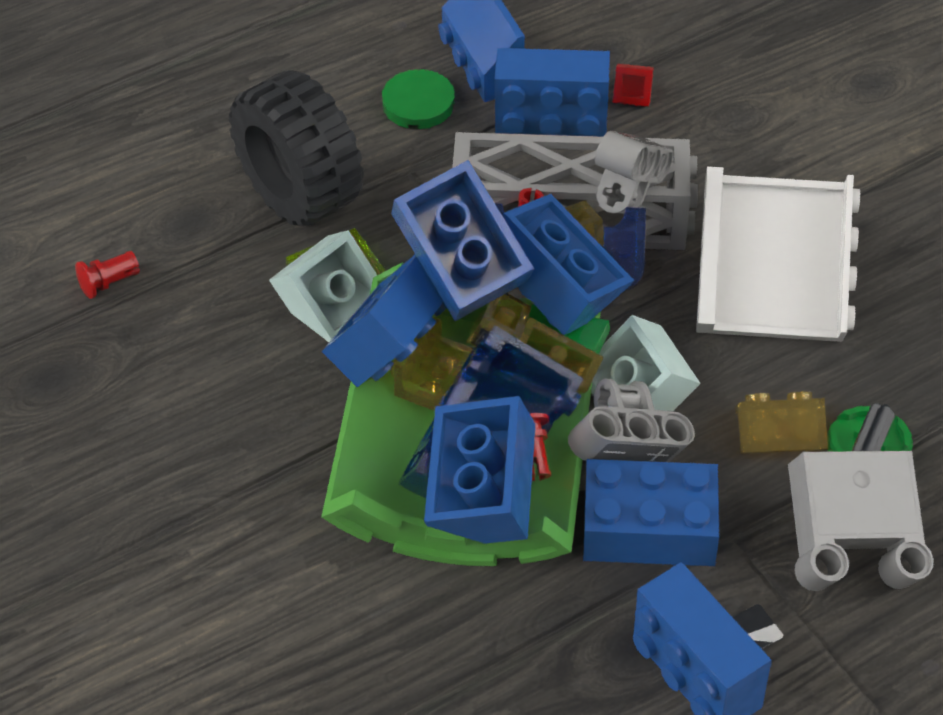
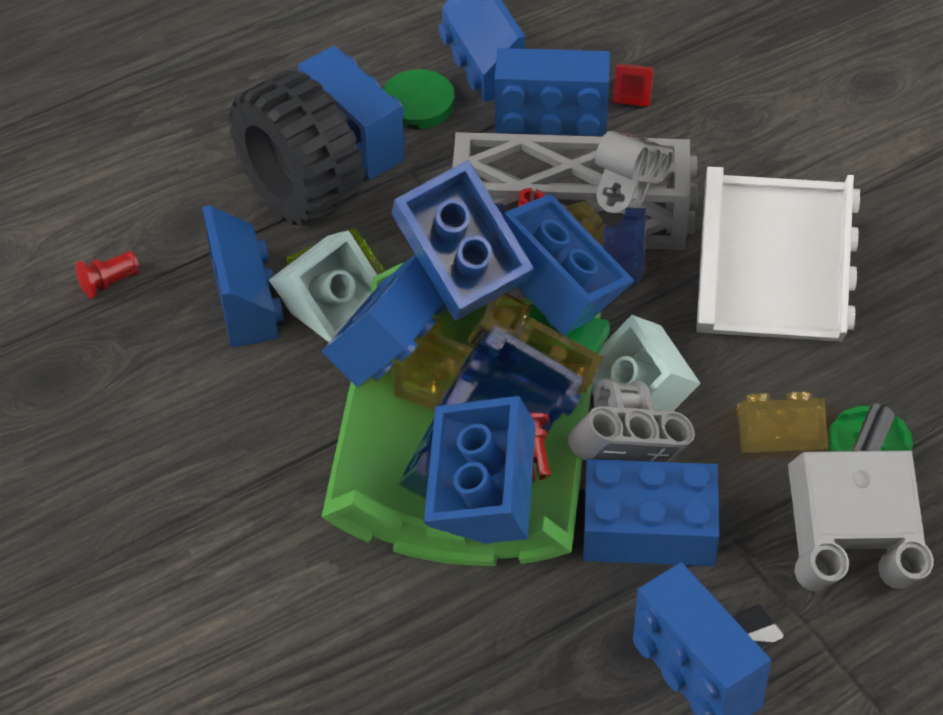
none -> blue slope [202,205,284,348]
none -> blue brick [298,45,406,181]

